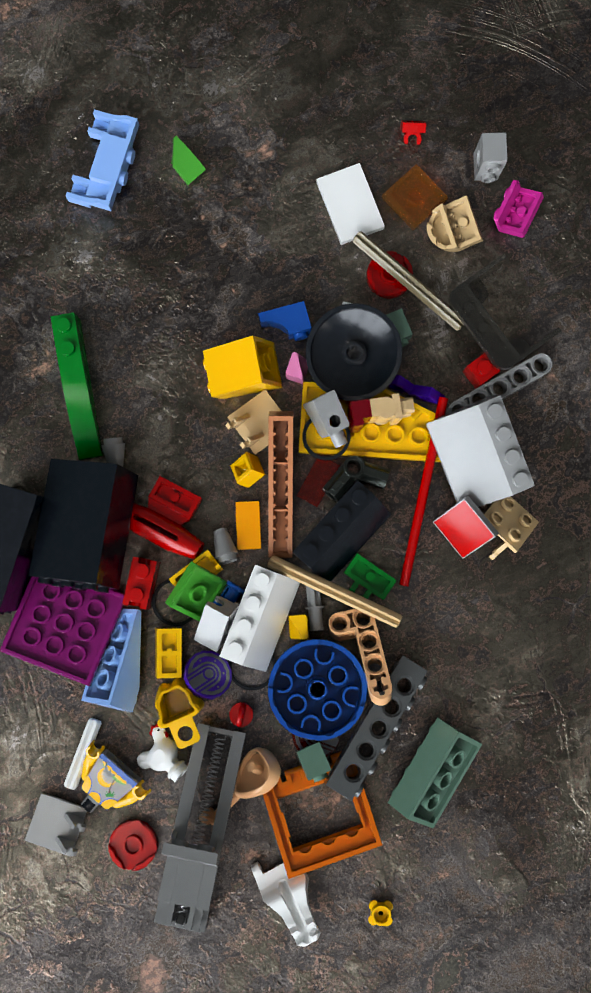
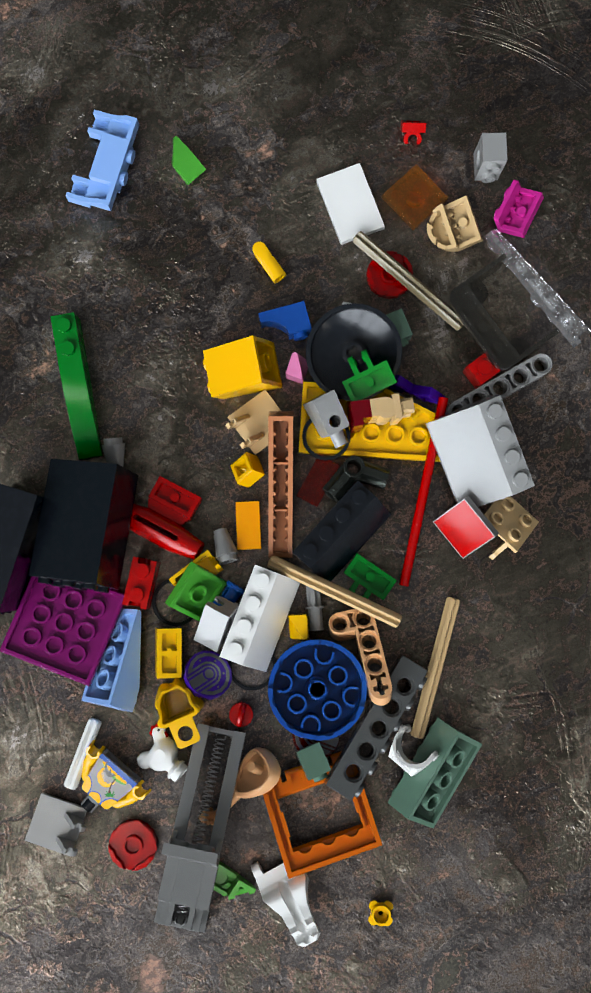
none -> bright green slope [214,861,256,900]
none -> yellow bar [252,242,286,284]
none -> green hinge [342,349,398,401]
none -> white helmet [389,724,439,776]
none -> tan axle [411,597,460,739]
none -> clear wing [485,229,591,348]

